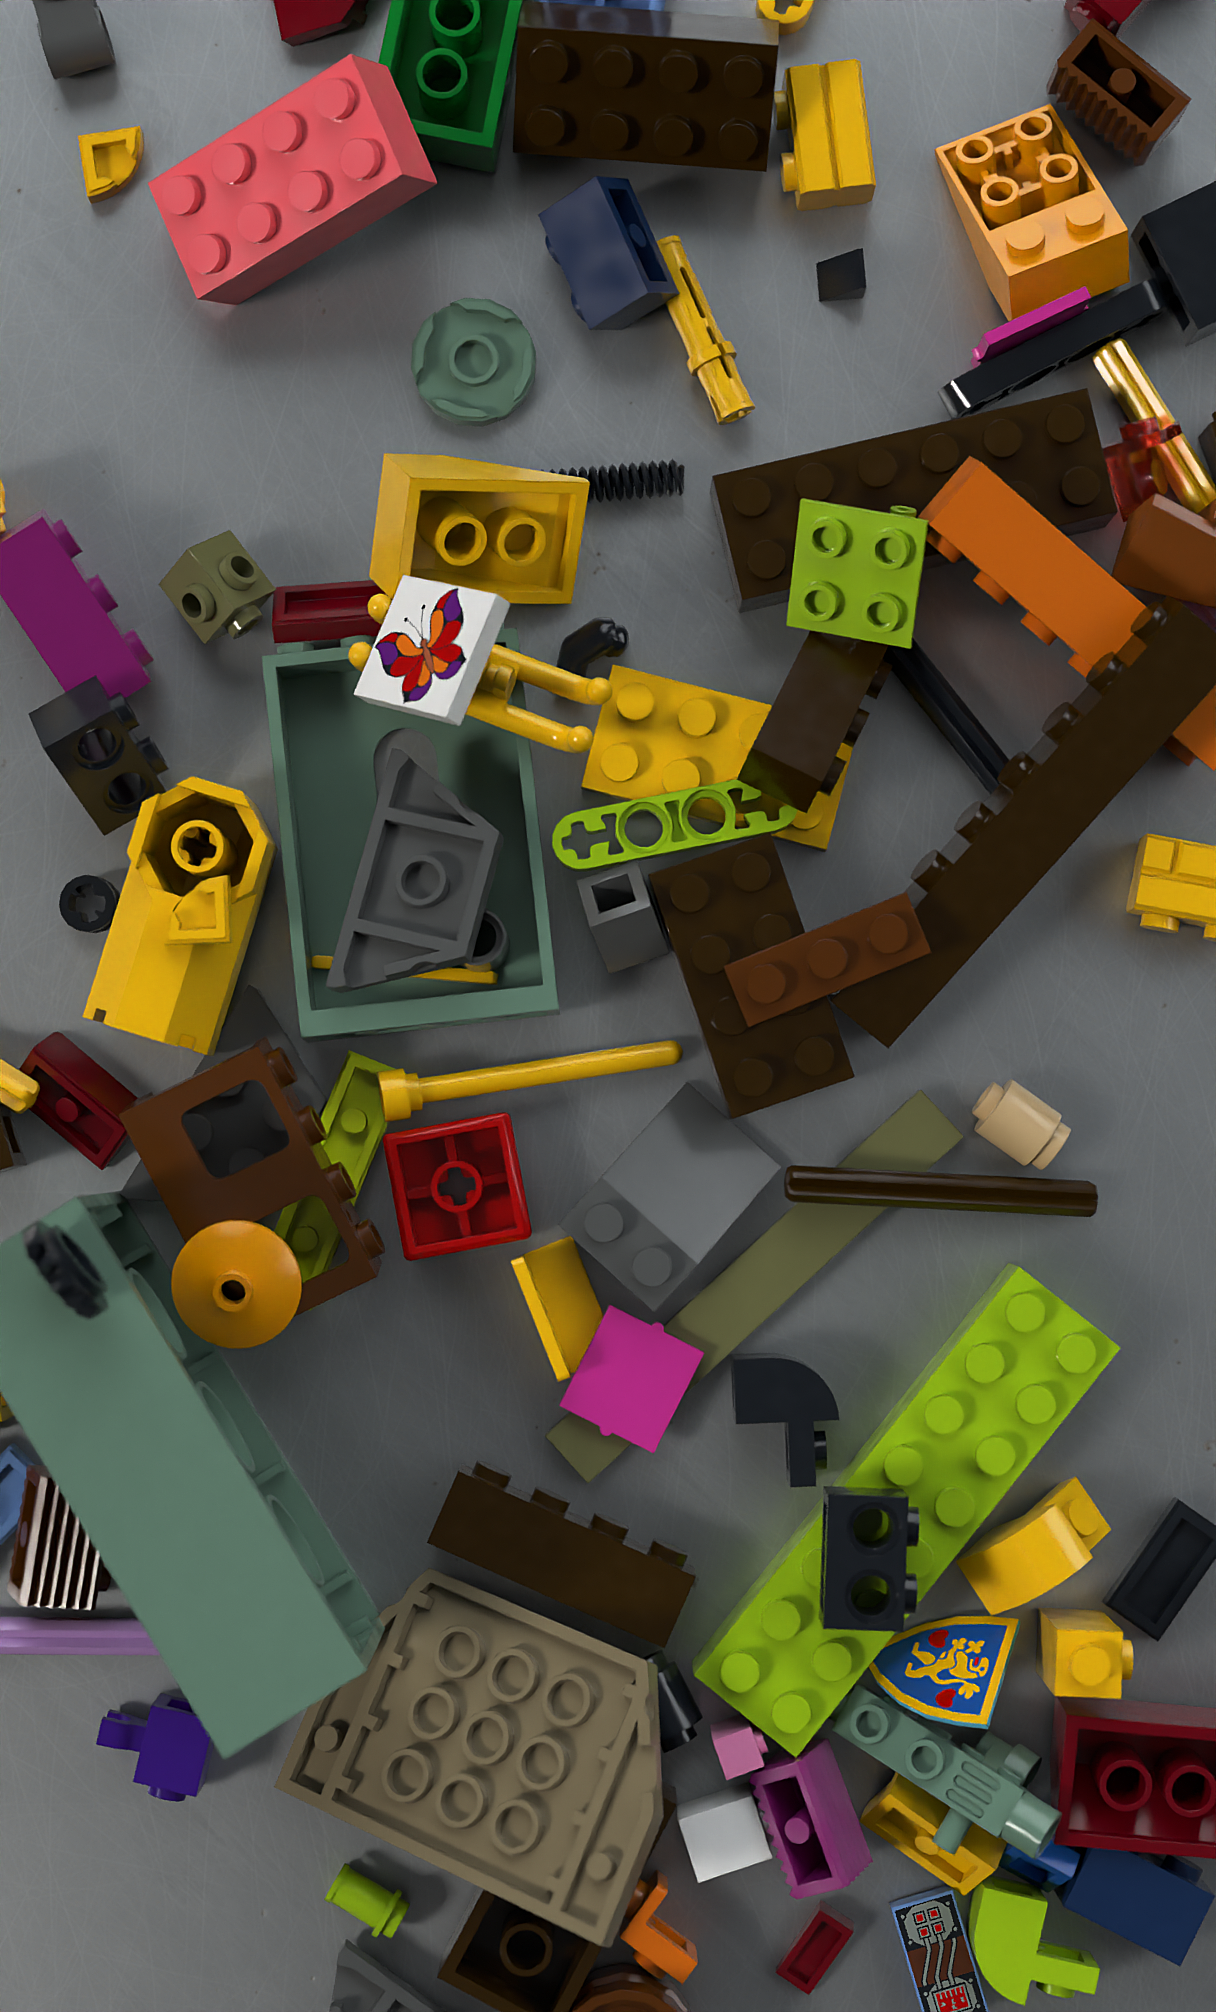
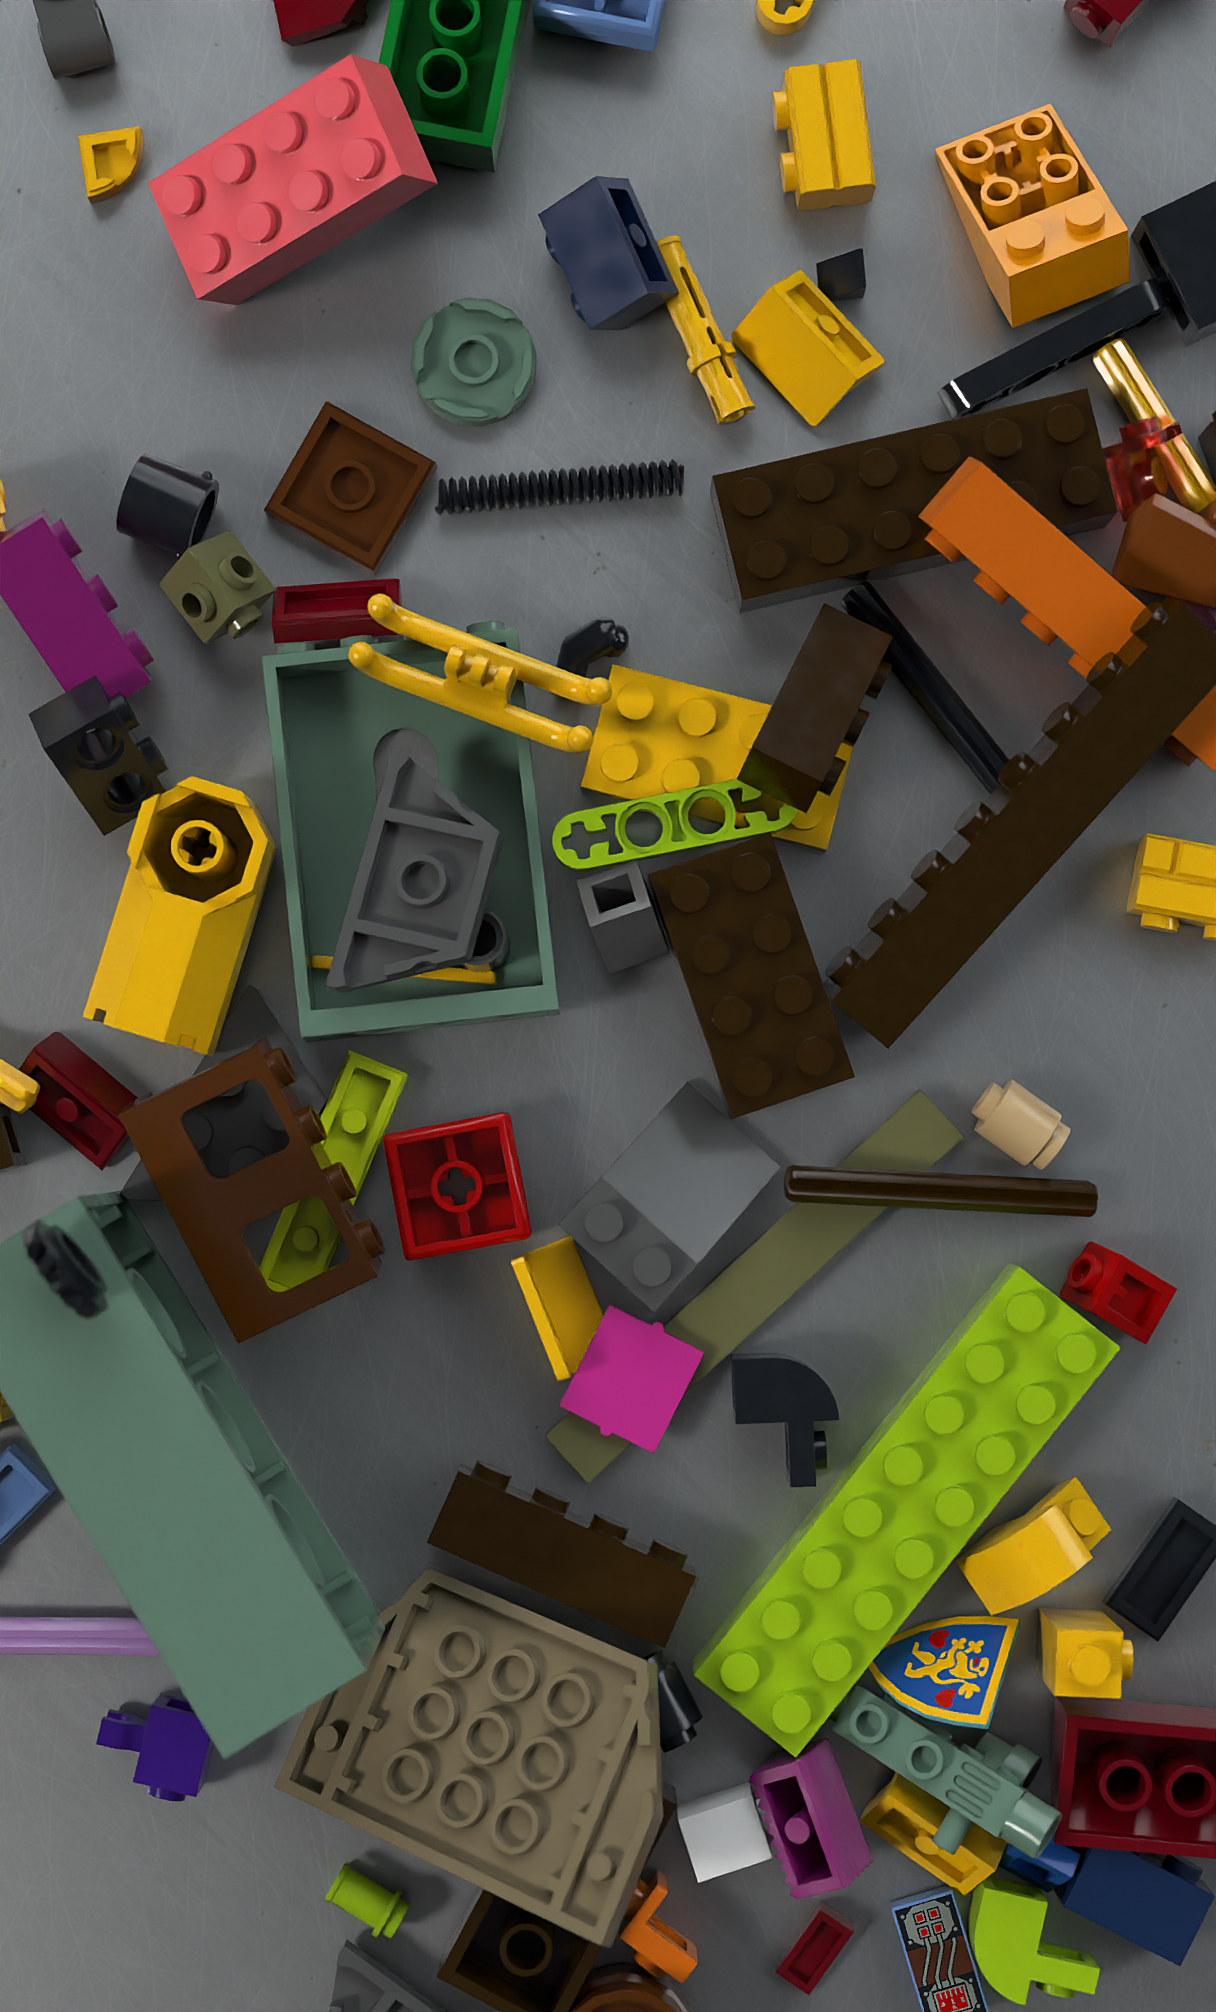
reddish brown brick [7,1464,112,1611] -> none
black bush [59,875,120,933] -> none
yellow tile [163,875,233,946] -> none
light orange dish [171,1220,302,1349] -> none
white tile [354,575,510,726] -> none
yellow slope [369,453,590,604] -> none
yellow piece [377,1040,683,1122] -> none
dark brown brick [513,0,779,172] -> none
bright pink piece [710,1714,769,1780] -> none
reddish brown plate [723,892,932,1027] -> none
lime hinge [786,498,929,649] -> none
black brick [819,1486,919,1632] -> none
dark pink piece [971,286,1091,368] -> none
reddish brown brick [1046,18,1192,166] -> none
none -> black piece [116,454,219,560]
none -> reddish brown tile [264,401,437,575]
none -> yellow panel [731,270,886,426]
none -> red bracket [1060,1241,1177,1344]

